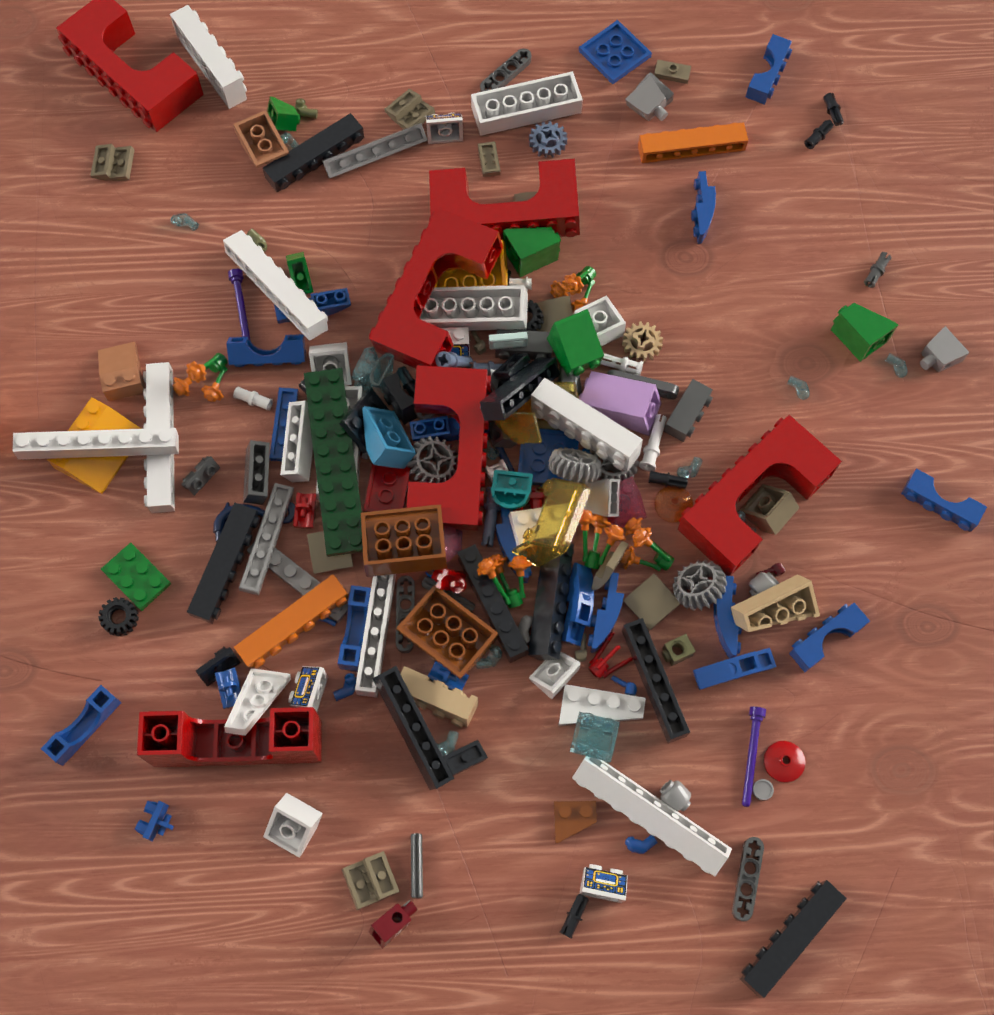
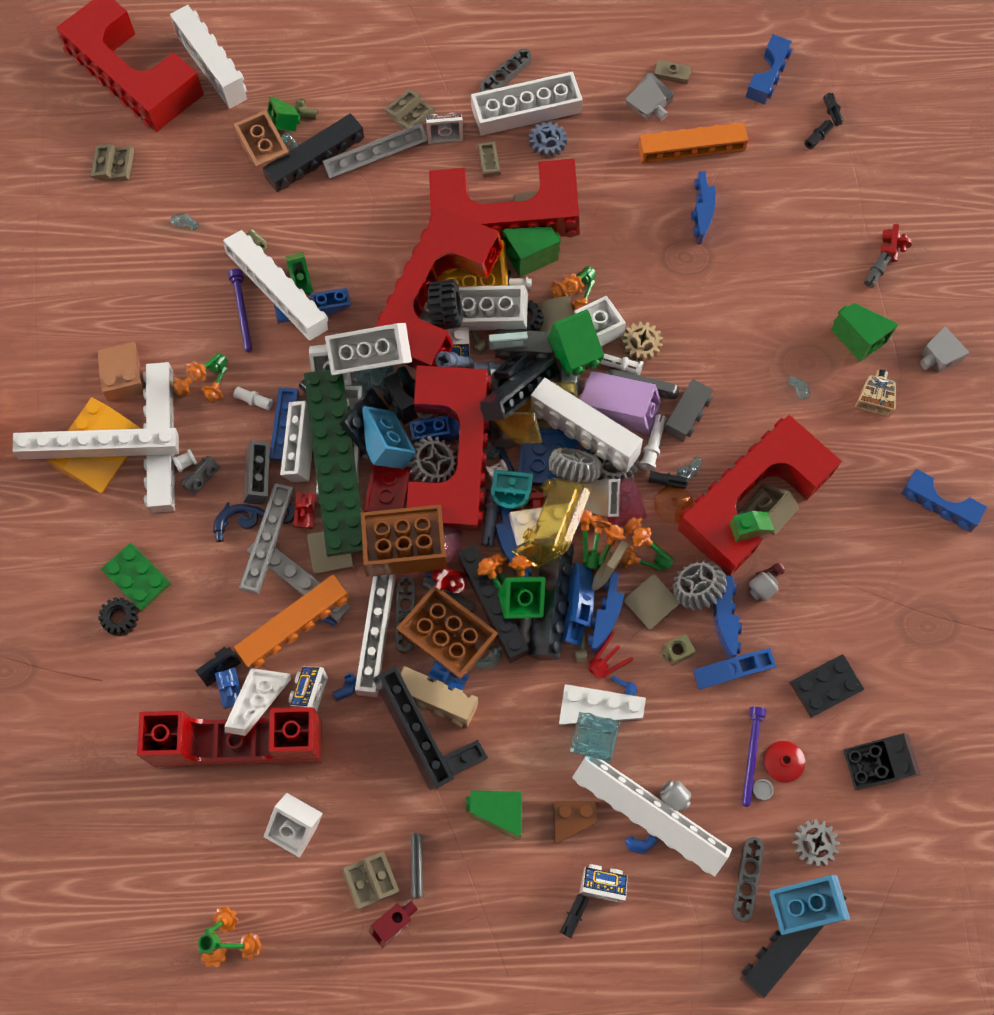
blue arch [41,685,122,766] -> none
blue hips [135,801,174,842] -> none
black brick [187,502,260,624] -> none
blue arch [226,334,306,367] -> none
blue arch [337,585,371,672] -> none
clear light blue arm [436,730,459,756] -> none
white slope [529,652,581,699] -> none
blue plate [579,20,652,84] -> none
black brick [622,618,690,743] -> none
tan wedge [731,574,820,632] -> none
blue arch [789,602,870,672] -> none
clear light blue arm [885,353,908,378] -> none
none -> white bush [172,449,198,472]
none -> orange plant [198,906,261,967]
none -> white brick [325,323,412,375]
none -> black tyre [428,280,463,330]
none -> green slope [466,790,522,840]
none -> green slope [498,577,545,618]
none -> green slope [729,511,775,542]
none -> dark azure slope [769,875,850,935]
none -> black plate [790,654,864,718]
none -> light grey gear [792,819,840,867]
none -> black slope [843,733,921,790]
none -> torso [855,370,896,417]
none -> red hips [881,224,912,262]

